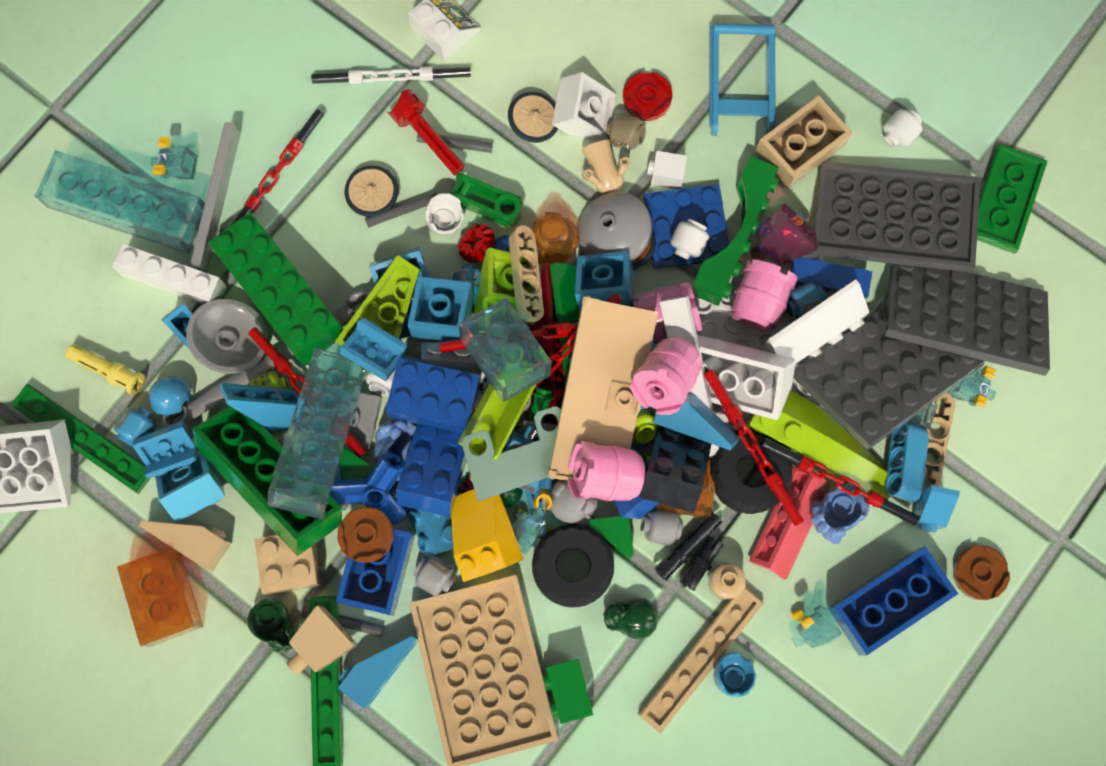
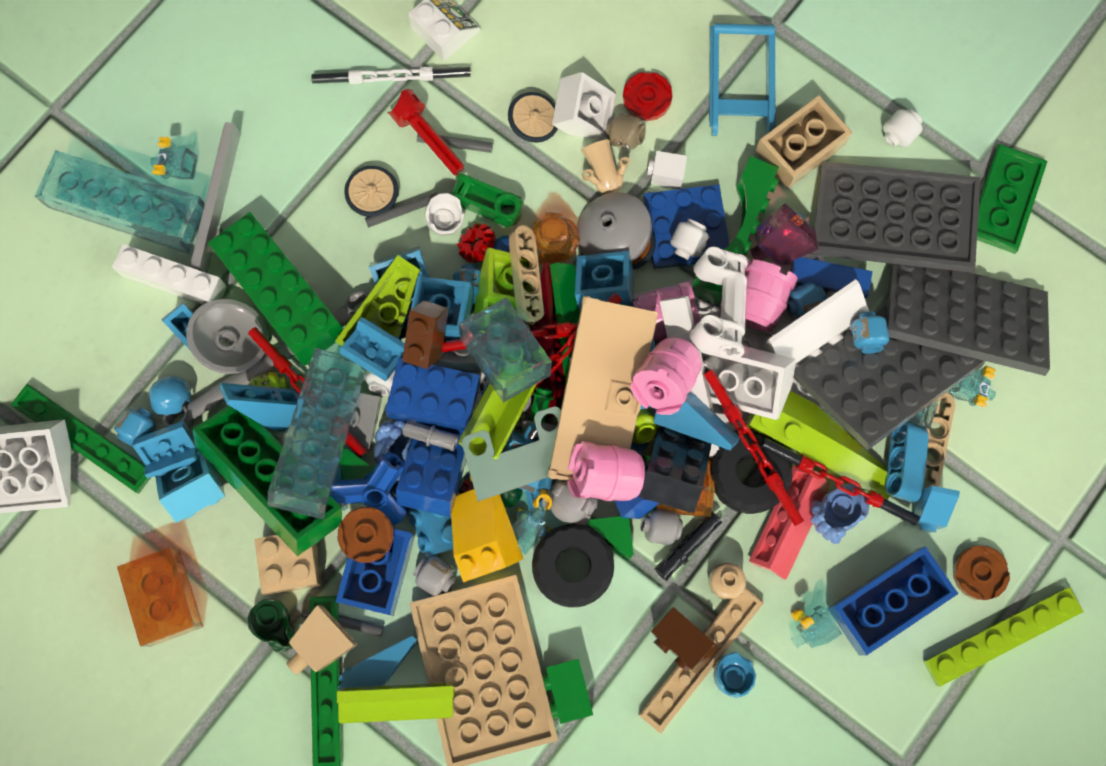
light yellow pin [65,344,145,395] -> none
tan slope [138,521,232,571] -> none
red piece [230,109,324,226] -> none
dark green hair [603,598,658,640] -> none
black pin [679,536,724,591] -> none
none -> lime panel [337,683,454,724]
none -> reddish brown brick [402,301,449,369]
none -> light grey axle [403,420,459,452]
none -> reddish brown brick [651,607,718,674]
none -> white piece [689,247,748,358]
none -> dark azure head [851,312,890,354]
none -> lime plate [923,587,1084,687]

